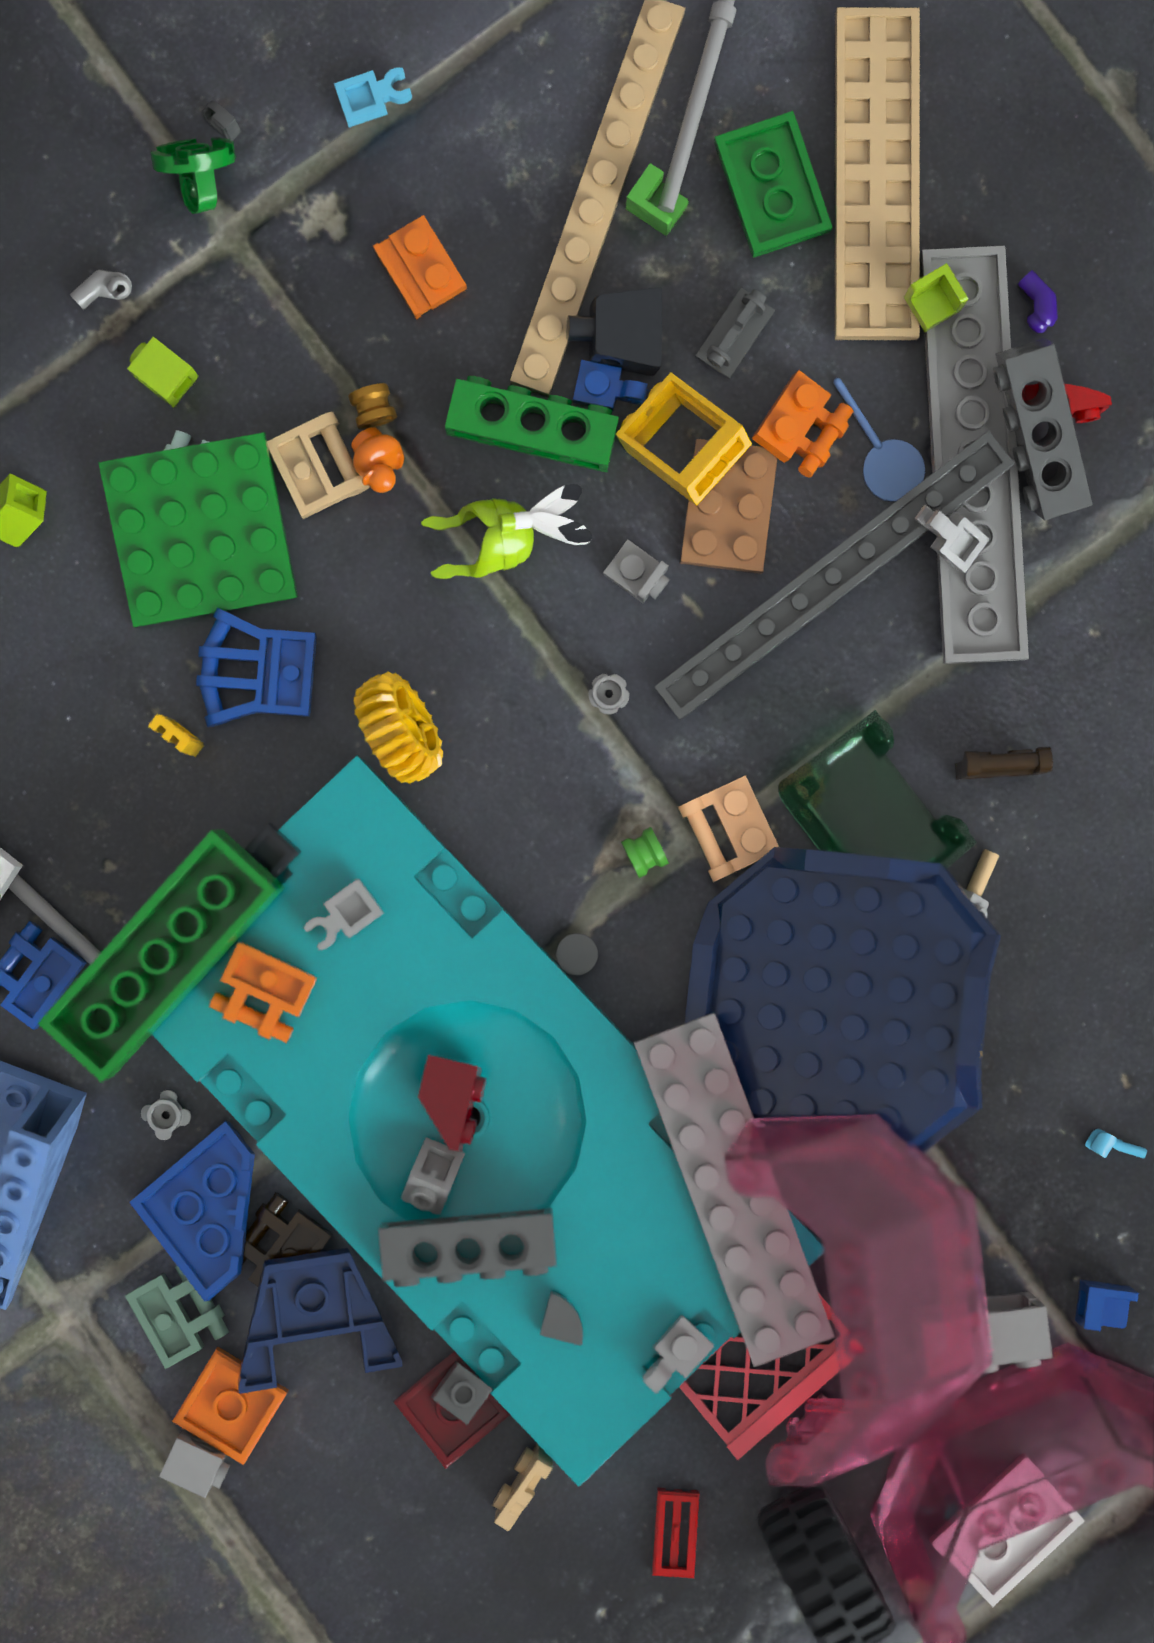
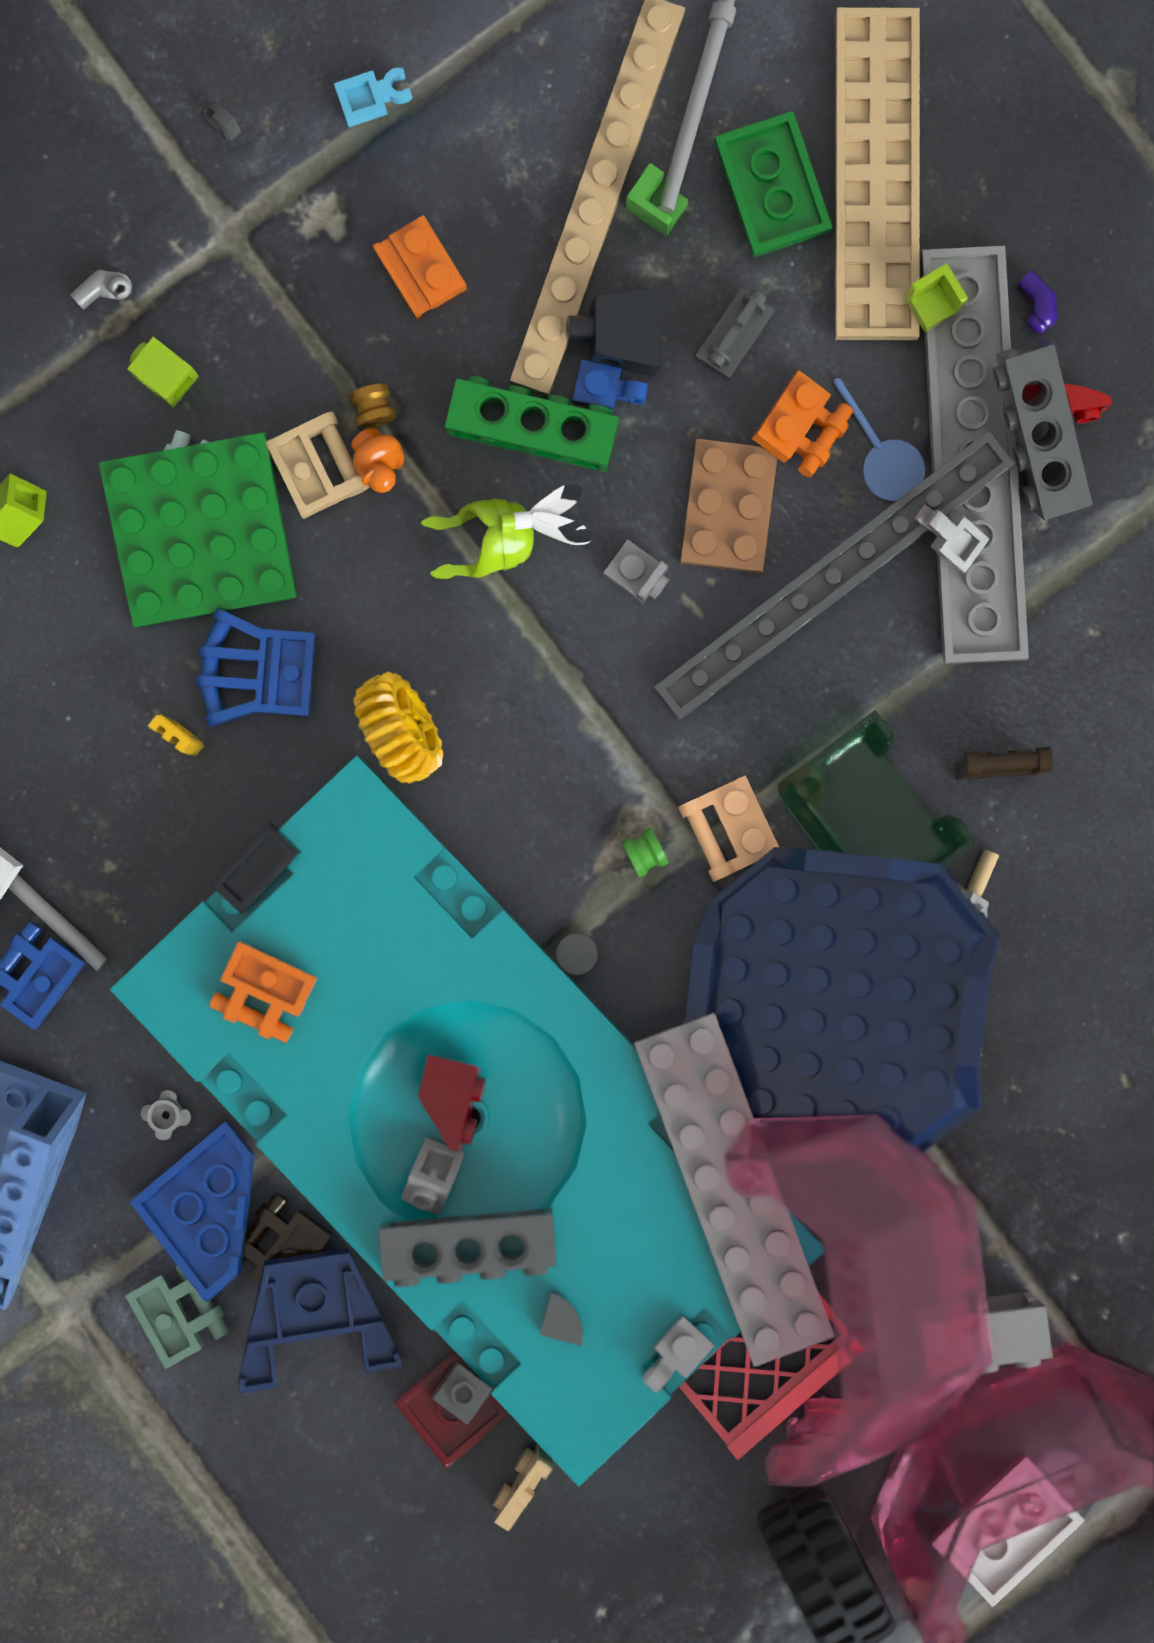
green brick [38,829,285,1082] -> none
green tile [150,138,236,214] -> none
light grey brick [159,1429,230,1498] -> none
orange plate [172,1347,289,1465] -> none
light grey plate [304,878,384,950] -> none
light grey plate [588,674,629,715] -> none
yellow window [616,372,752,506] -> none
red tile [652,1488,699,1578] -> none
blue panel [1075,1280,1139,1331] -> none
medium azure hand [1085,1129,1147,1158] -> none

